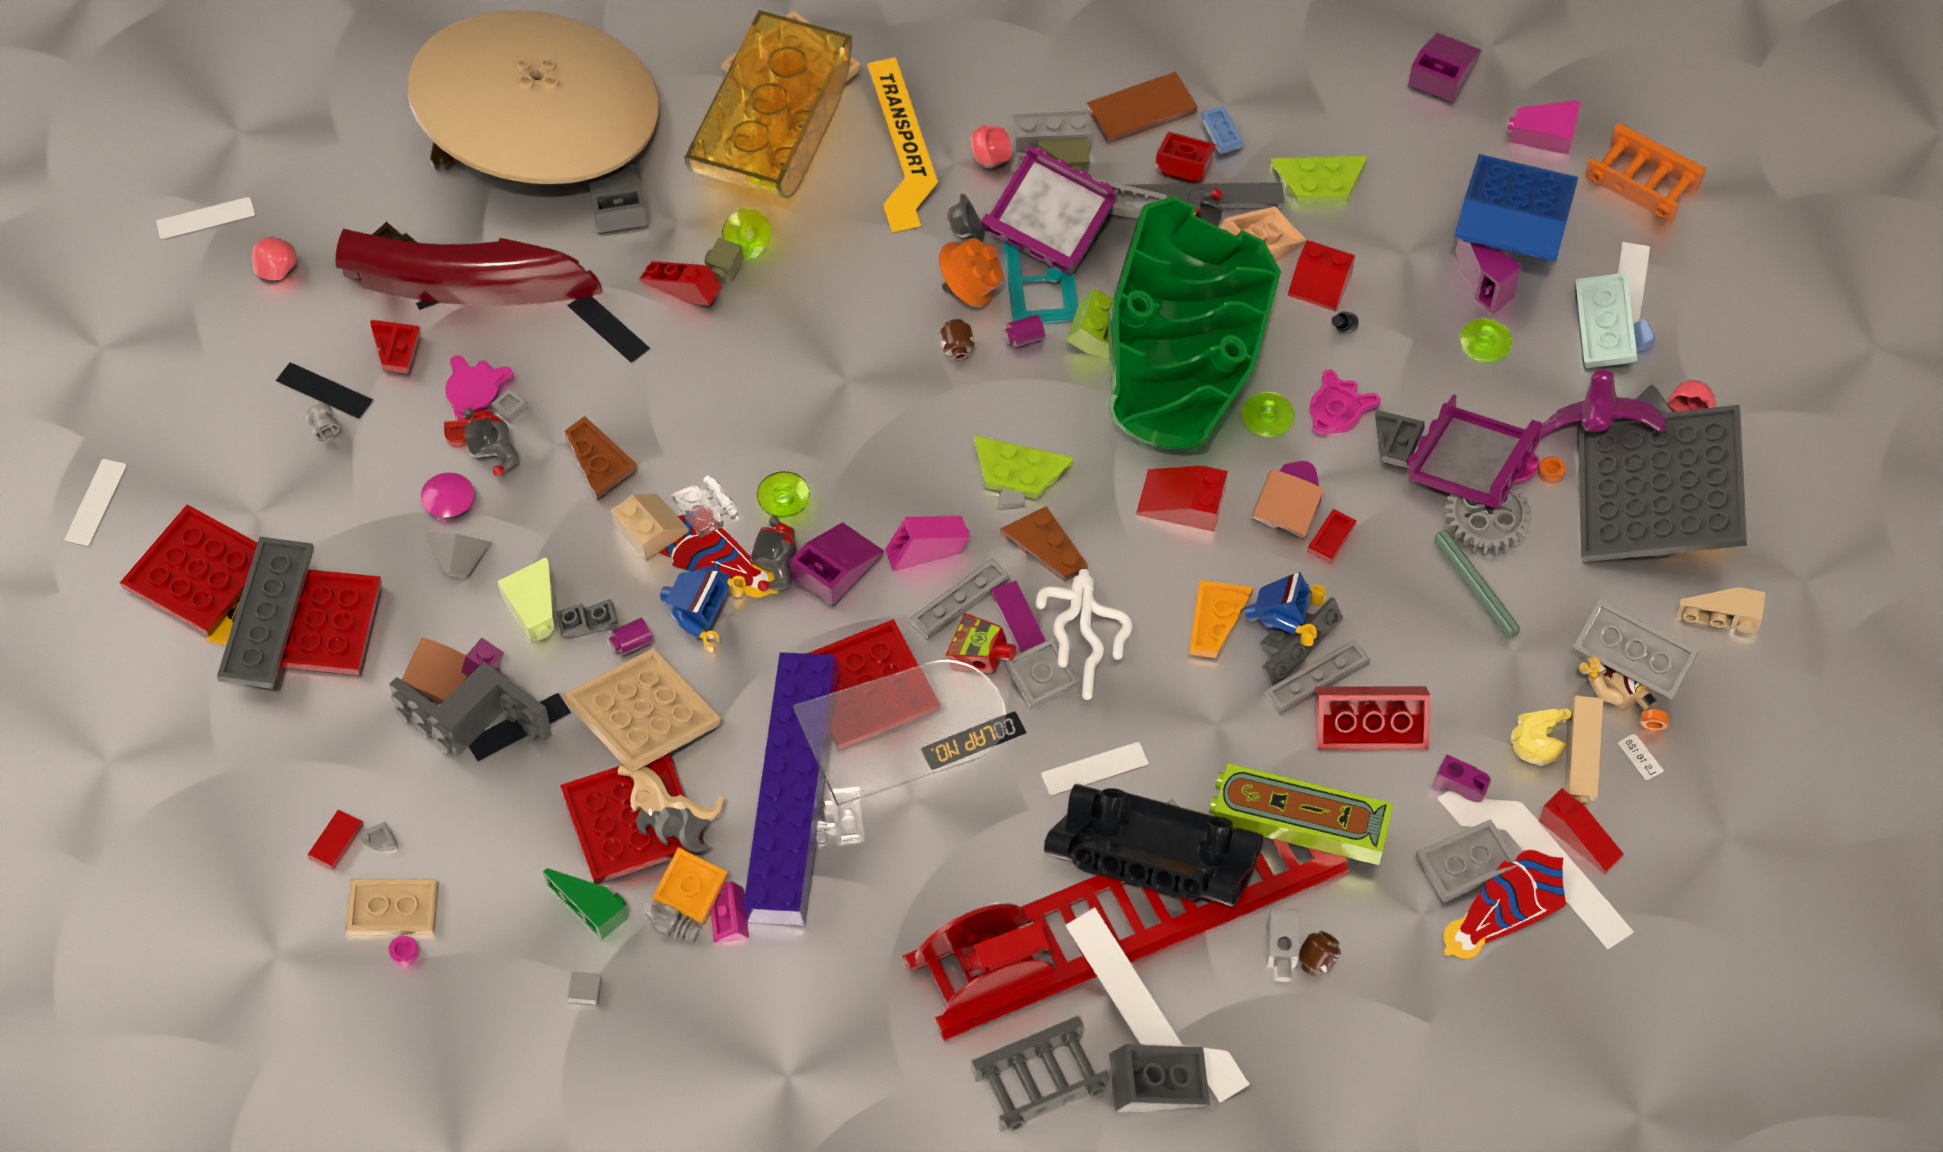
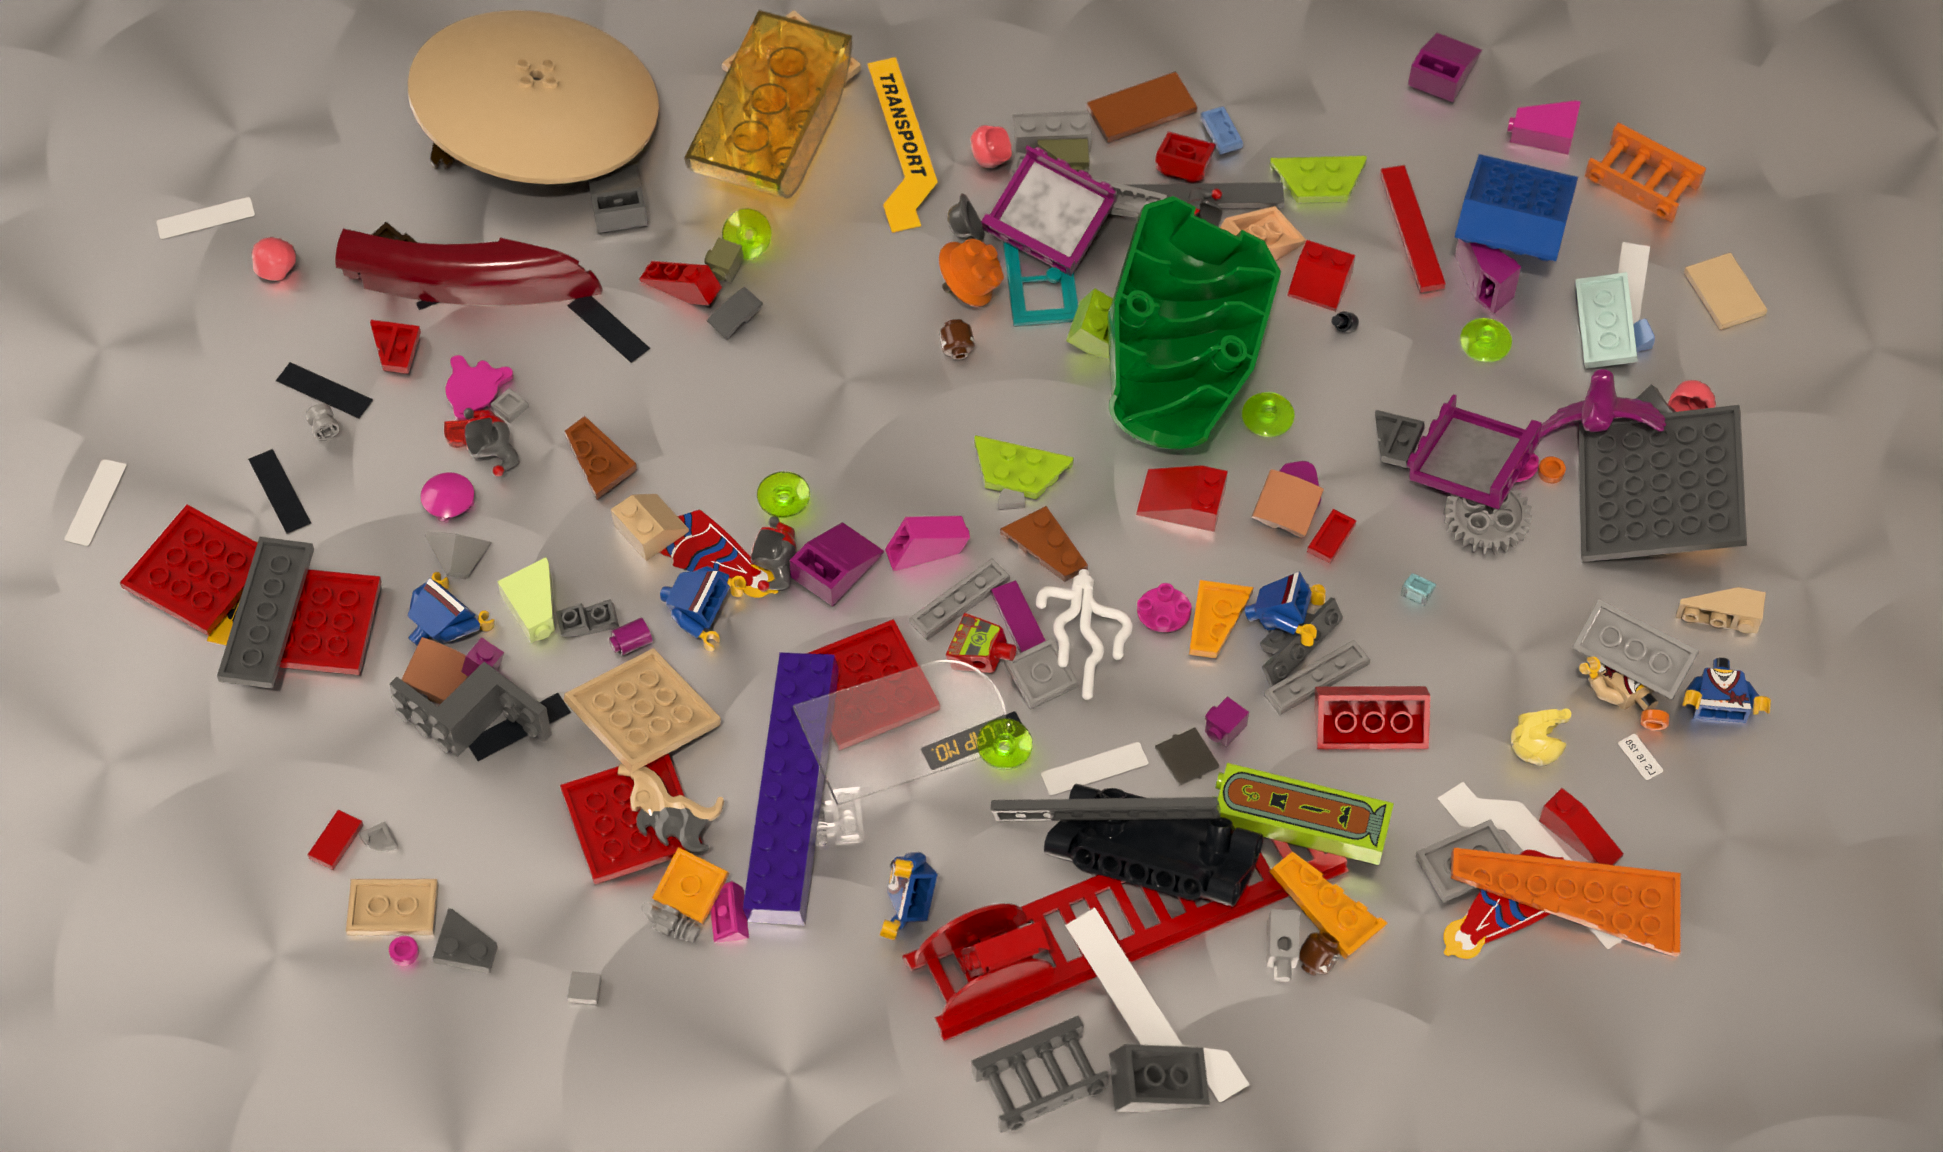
green slope [543,868,628,940] -> none
clear plate [672,476,739,538] -> none
magenta brick [1004,314,1045,348] -> none
dark pink tile [1309,369,1381,435] -> none
magenta leg [1432,754,1491,802] -> none
sand green axle [1435,530,1520,638] -> none
tan slope [1565,695,1604,806] -> none
none -> black sticker [248,449,311,534]
none -> blue torso [408,572,495,646]
none -> dark grey wing [432,908,498,973]
none -> dark grey slope [707,286,764,339]
none -> blue torso [879,852,938,940]
none -> clear neon green dish [977,718,1033,770]
none -> dark grey tile [991,797,1221,821]
none -> dark pink dish [1137,583,1192,632]
none -> clear smoke piece [1155,727,1219,786]
none -> magenta brick [1205,696,1249,748]
none -> light orange wing [1269,851,1388,959]
none -> red tile [1380,165,1446,293]
none -> clear light blue slope [1400,573,1437,606]
none -> orange wing [1451,848,1681,957]
none -> torso [1682,658,1771,723]
none -> tan tile [1684,252,1767,330]

